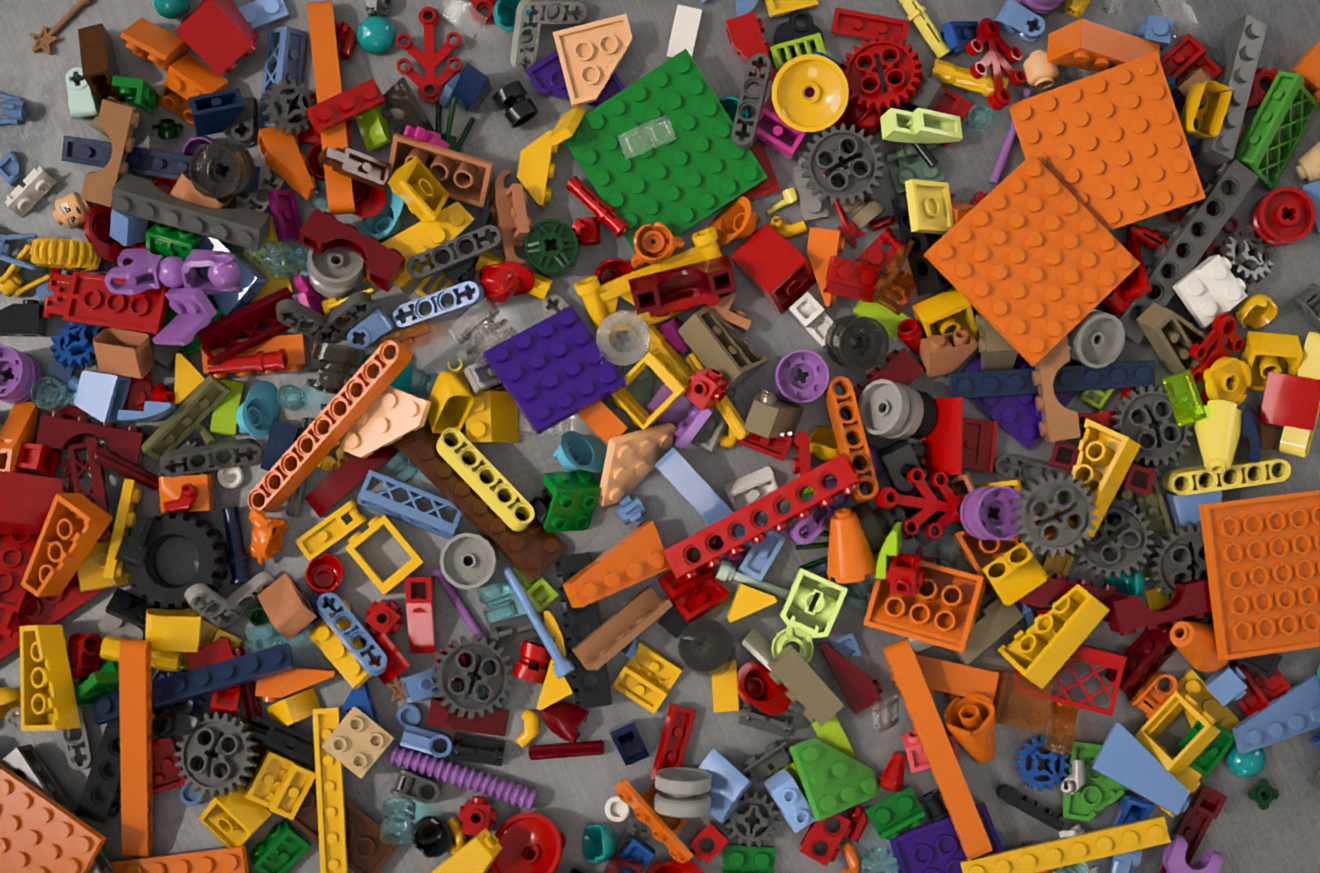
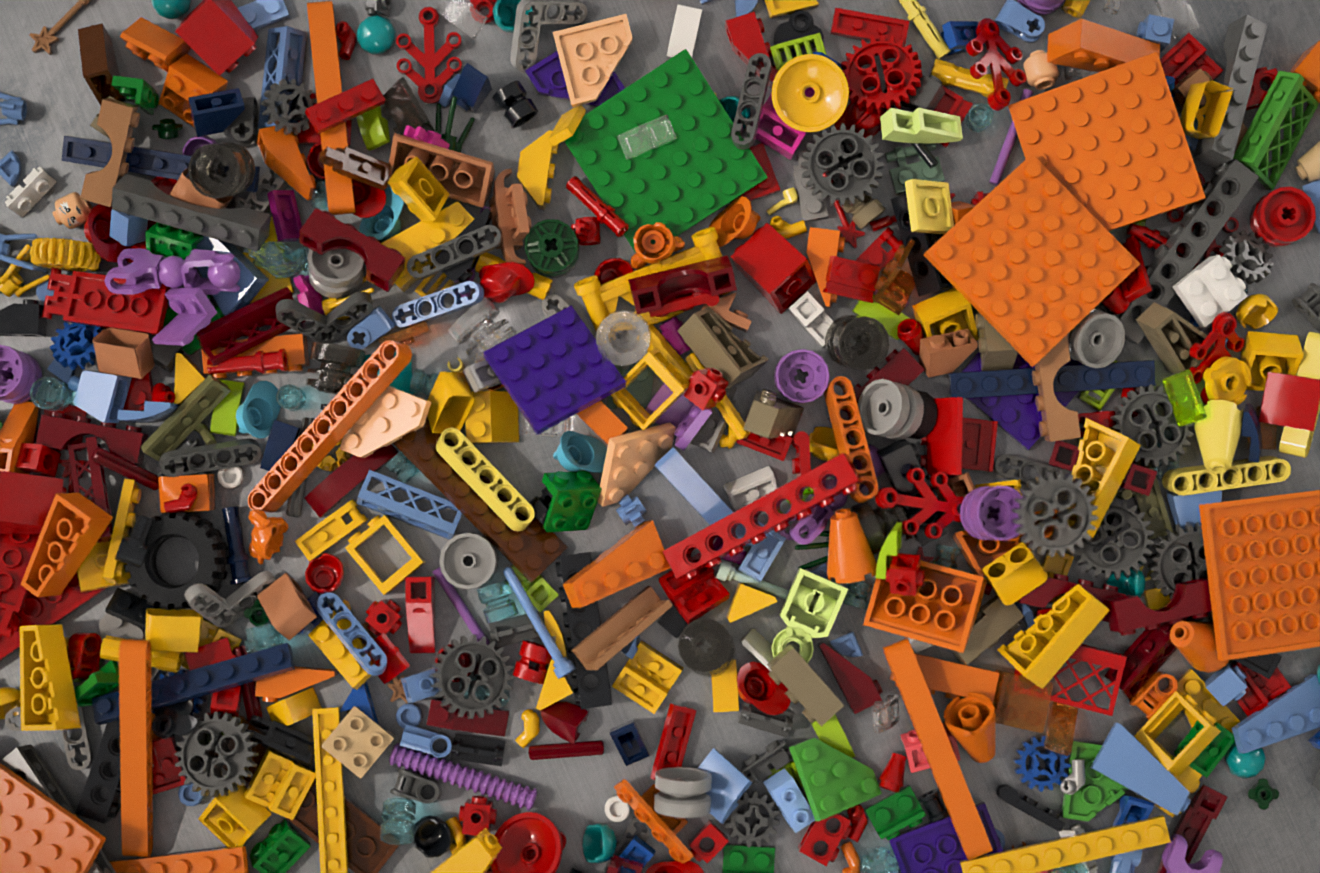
light aqua piece [65,67,100,119] -> none

